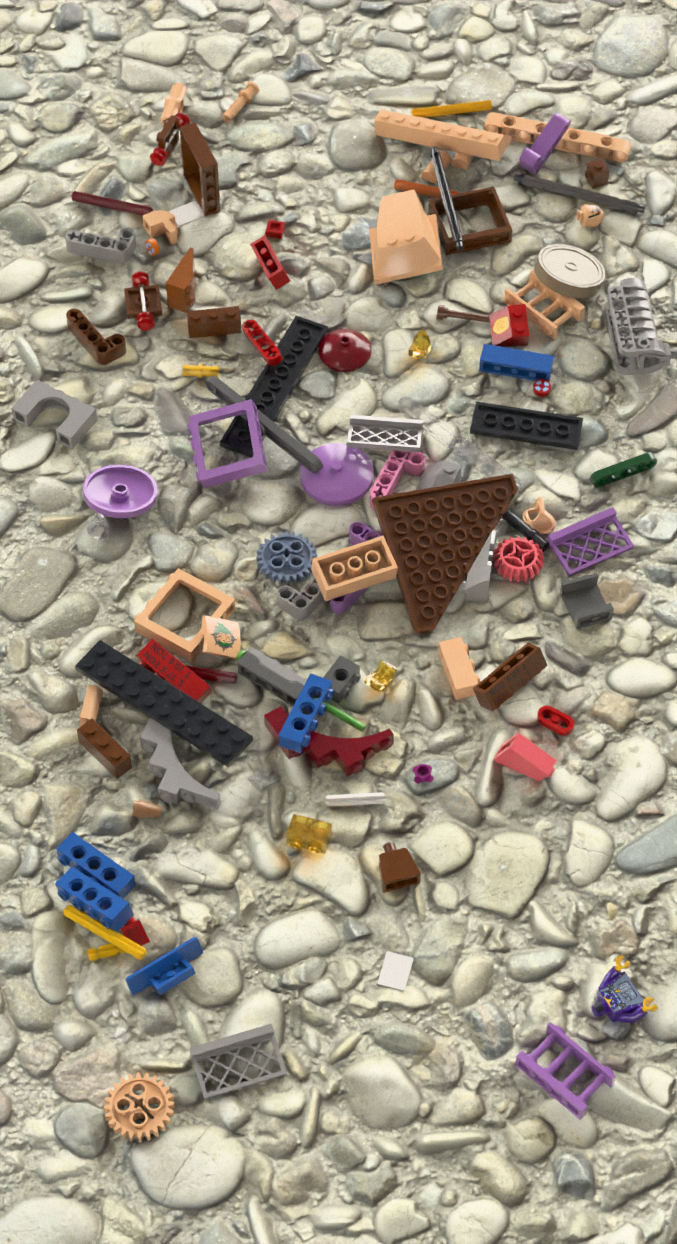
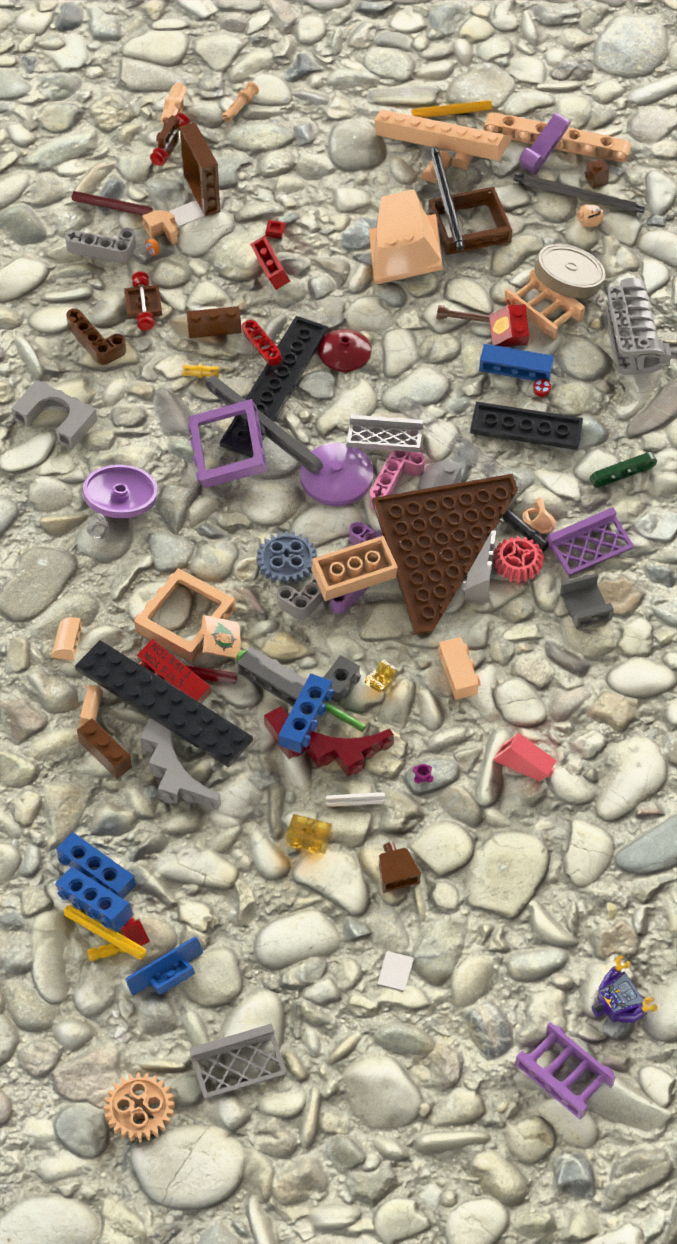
medium nougat cone [132,799,162,819] -> none
dark orange slope [166,247,195,313] -> none
orange axle [394,179,459,198] -> none
clear yellow plate [409,329,431,359] -> none
reddish brown brick [473,643,548,711] -> none
red plate [537,706,574,736] -> none
none -> light nougat brick [51,617,82,661]

